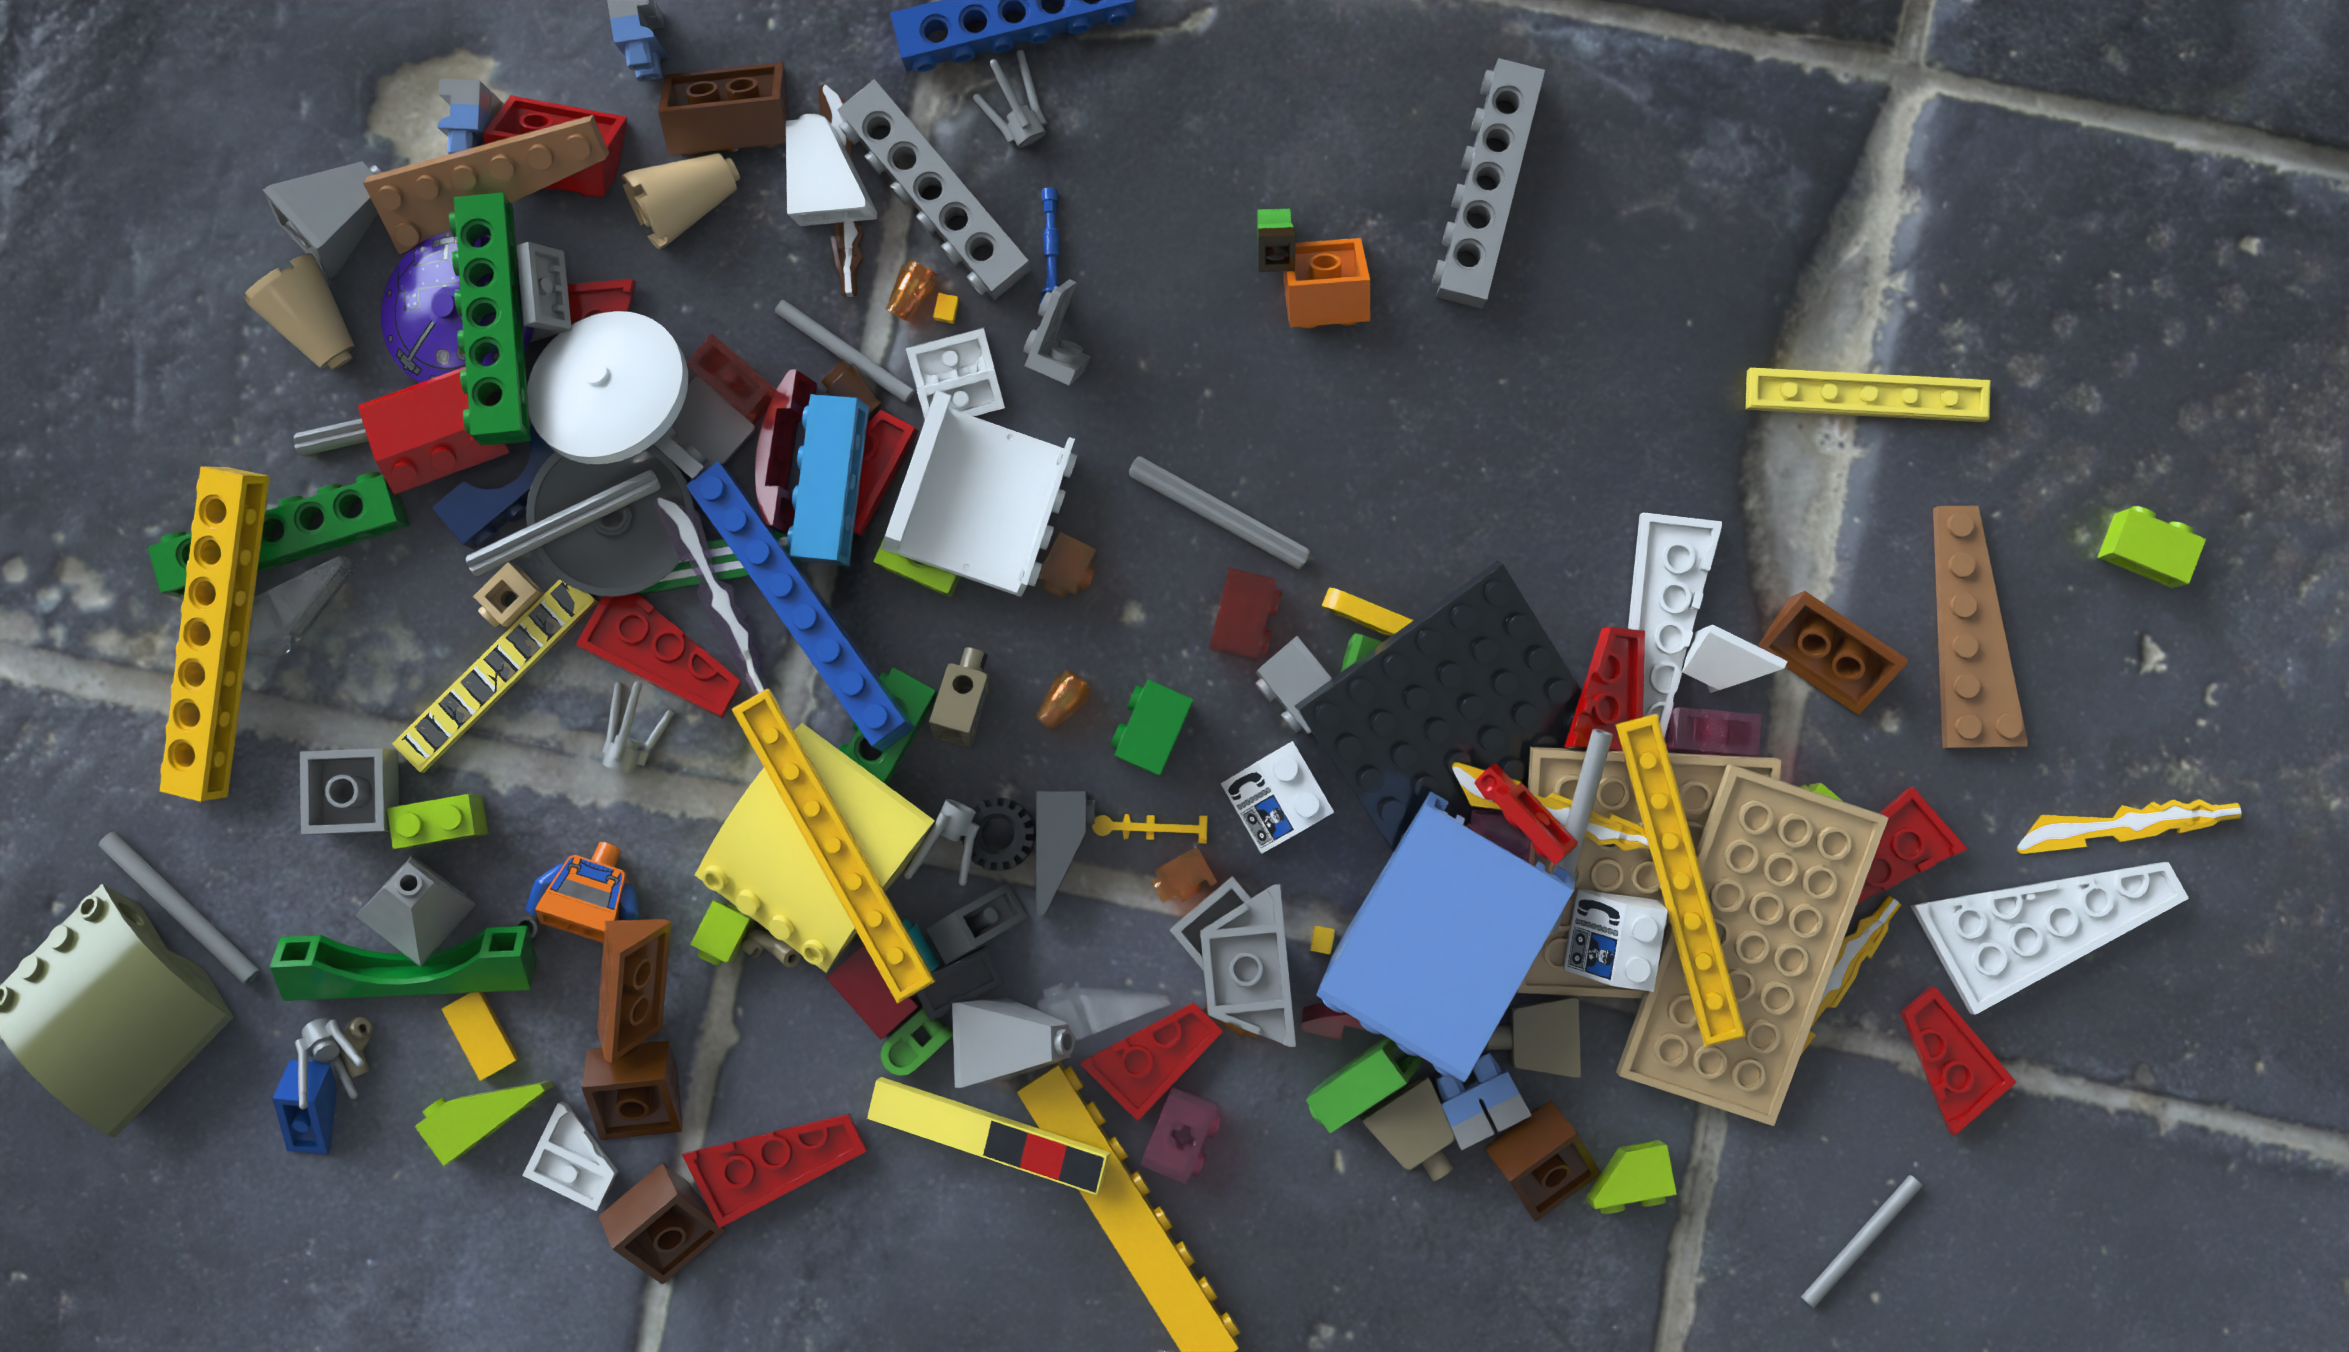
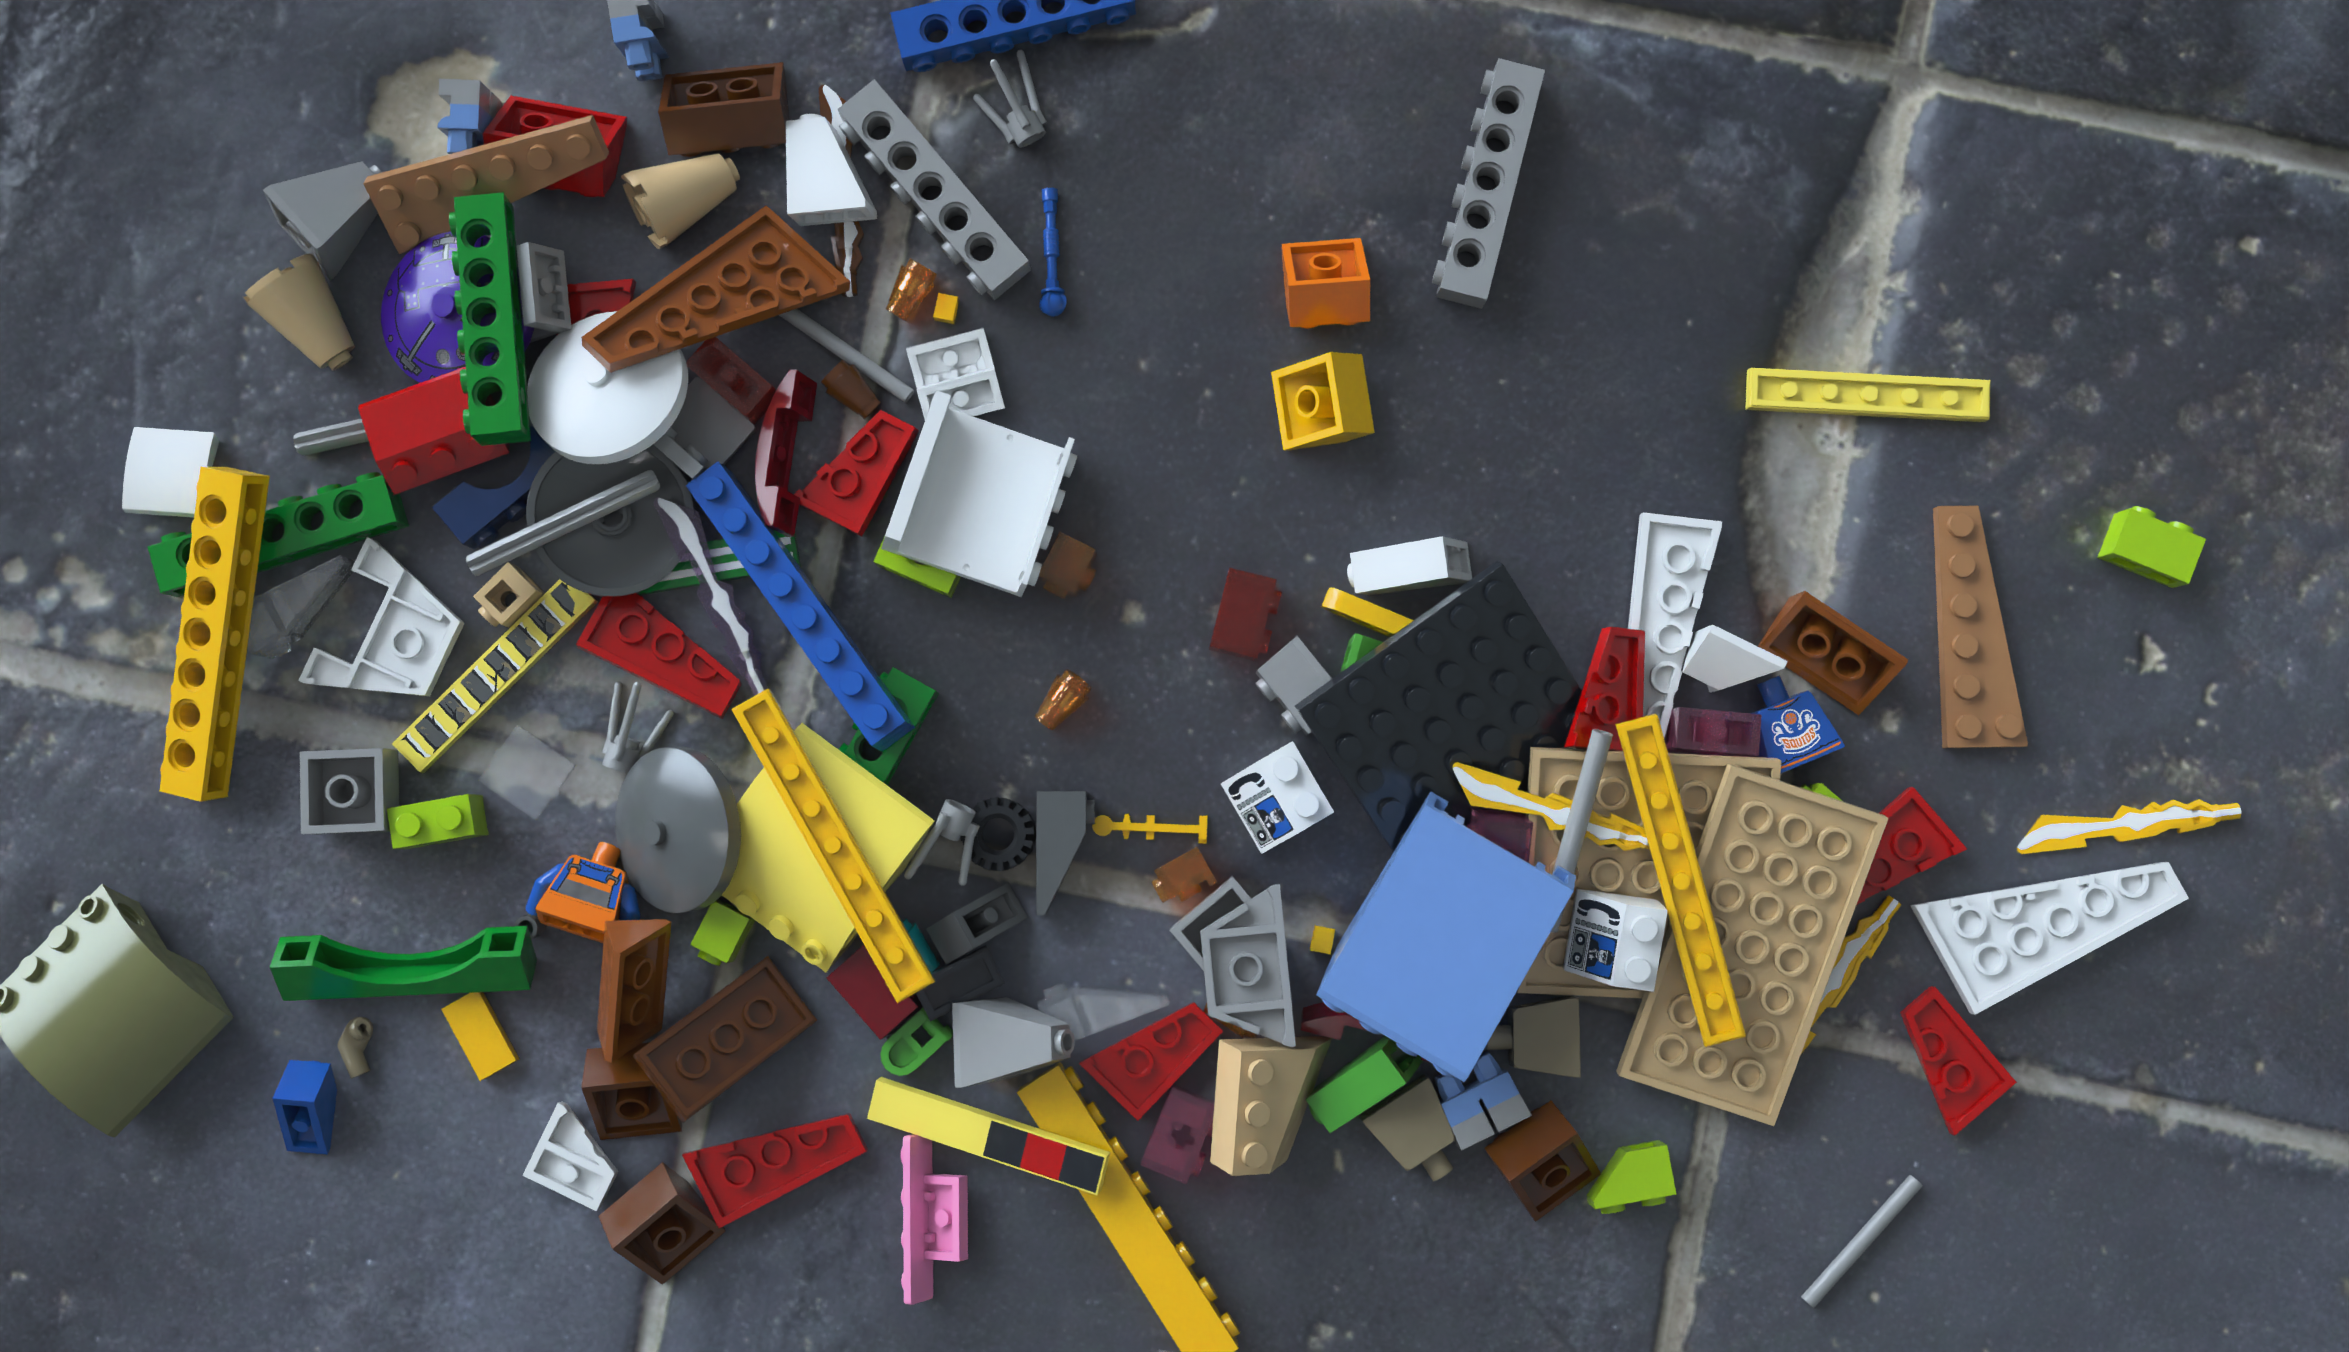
light grey piece [98,831,260,985] -> none
light grey plant [295,1018,364,1110] -> none
light grey slope [356,854,477,967] -> none
lime slope [415,1080,555,1167] -> none
dark tan arm [741,929,801,968] -> none
dark azure brick [787,394,869,566] -> none
dark tan torso [929,648,990,750] -> none
light grey bracket [1023,279,1091,386] -> none
green brick [1110,679,1193,778] -> none
light grey axle [1129,456,1310,569] -> none
dark brown leg [1257,208,1296,272] -> none
red hinge [1474,763,1578,865] -> none
none -> white slope [122,427,219,518]
none -> white wing [298,537,465,697]
none -> clear piece [478,725,576,820]
none -> dark orange wing [581,205,850,373]
none -> dark grey dish [615,747,741,913]
none -> reddish brown tile [632,956,817,1123]
none -> bright pink bracket [901,1134,968,1305]
none -> tan wedge [1210,1036,1332,1176]
none -> yellow slope [1271,352,1375,451]
none -> white slope [1347,536,1472,595]
none -> blue torso [1748,675,1845,774]

